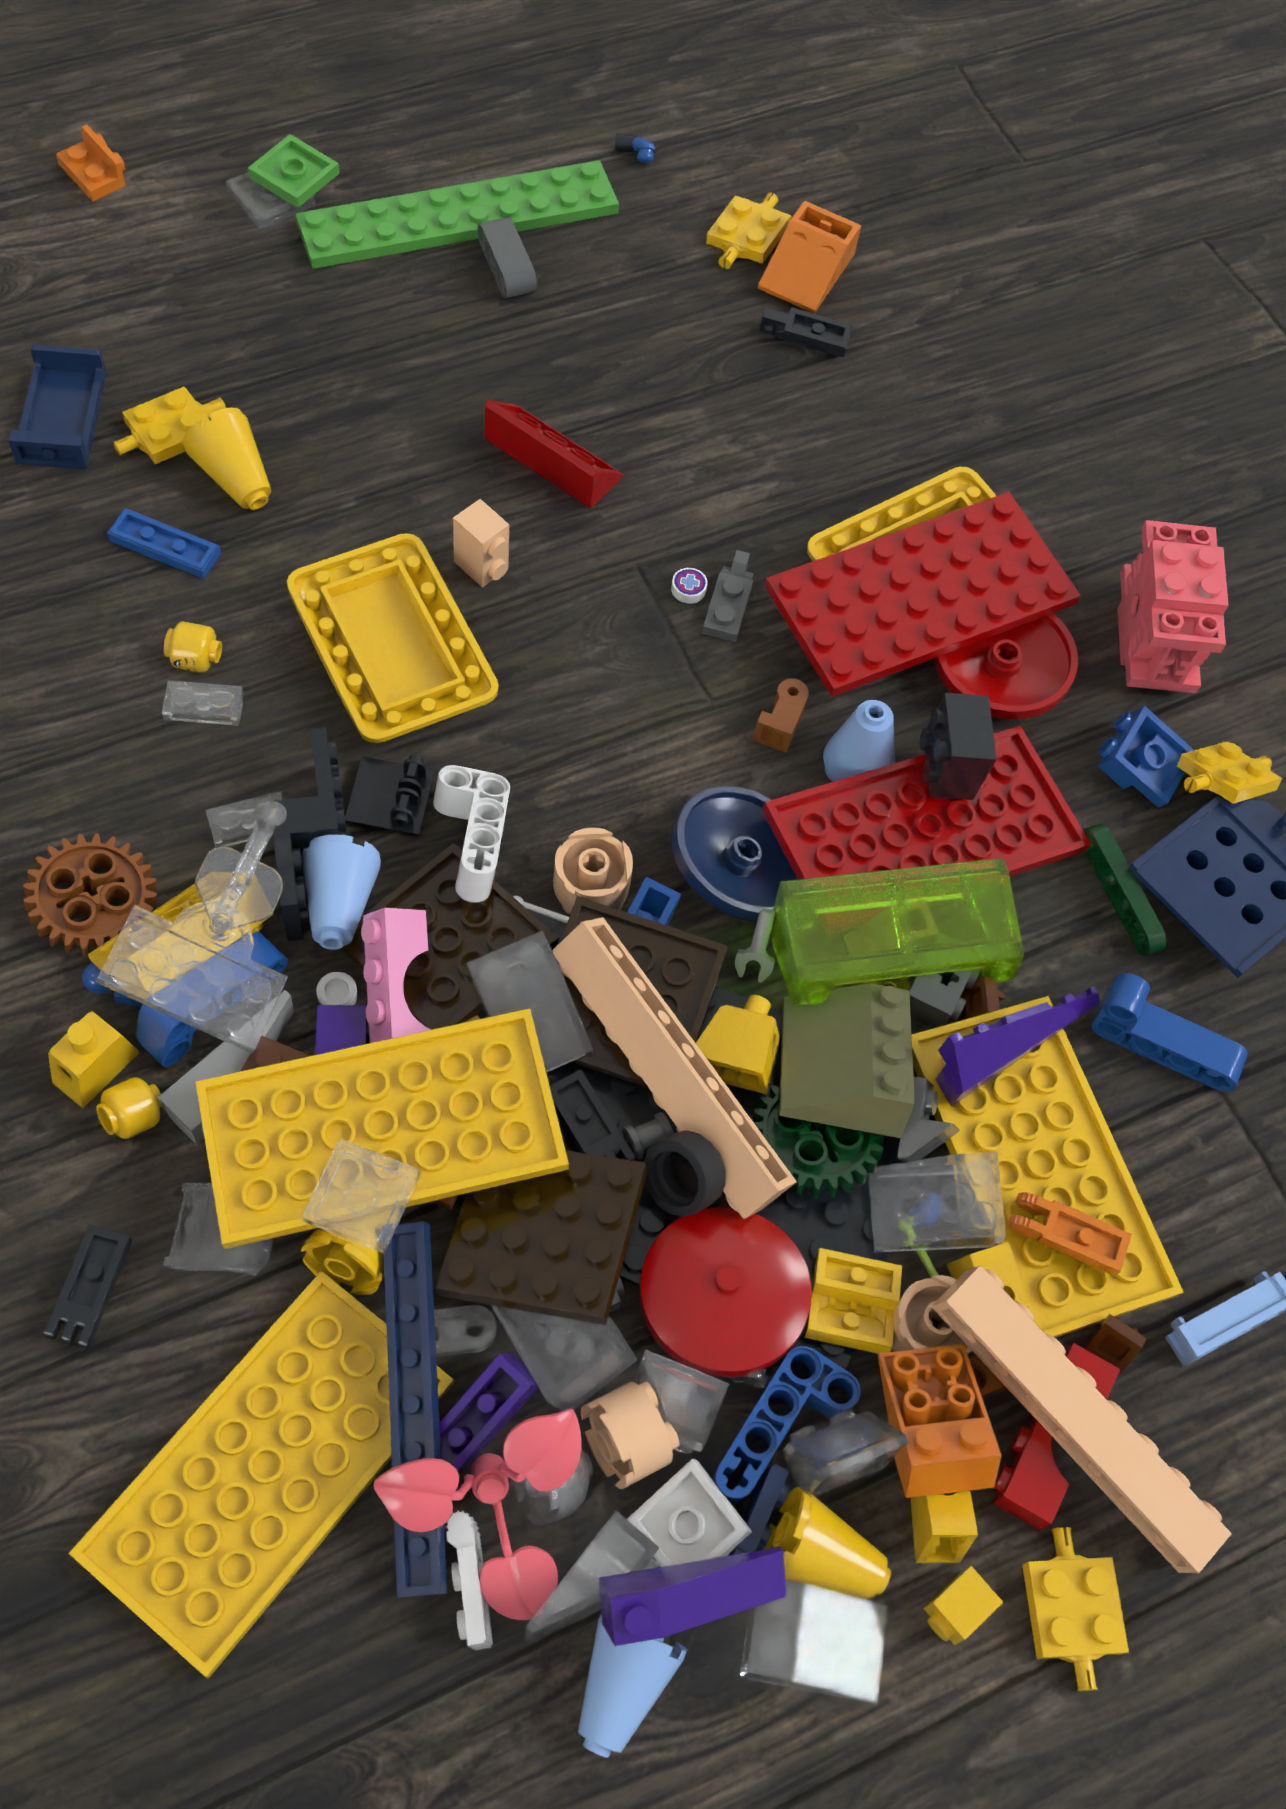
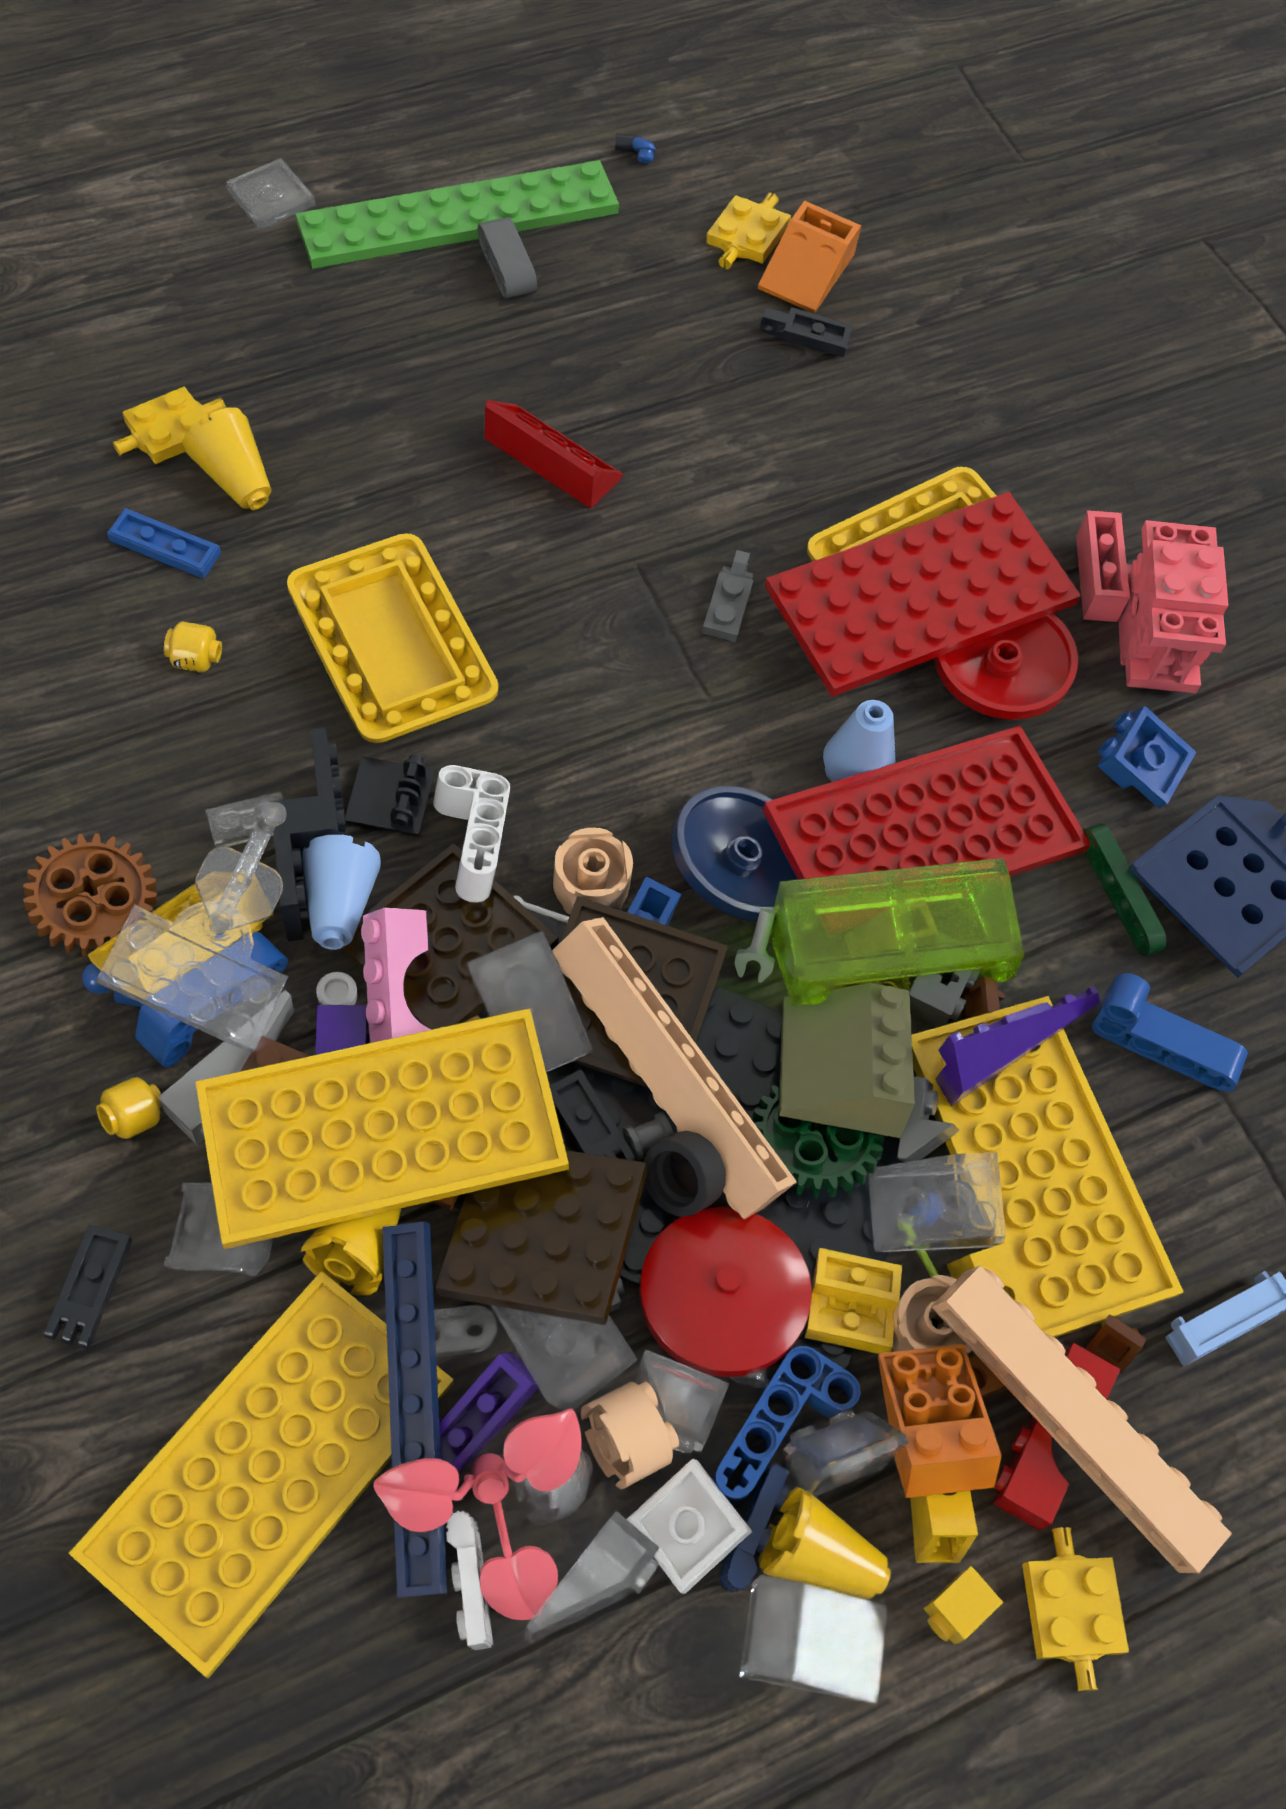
dark blue panel [8,345,107,469] -> none
yellow torso [48,1011,139,1108] -> none
orange bracket [56,124,126,201] -> none
clear plate [162,680,244,726] -> none
bright green tile [248,134,340,208] -> none
clear tile [302,1138,421,1254] -> none
light nougat brick [453,499,509,588] -> none
light blue cone [578,1614,688,1758] -> none
dark purple slope [599,1547,787,1646] -> none
tile [671,568,707,604] -> none
yellow torso [696,995,779,1095] -> none
dark orange leg [753,678,809,753] -> none
black brick [920,693,997,800] -> none
orange hinge [1008,1192,1132,1276] -> none
yellow plate [1177,742,1282,804] -> none
none -> coral brick [1076,510,1130,622]

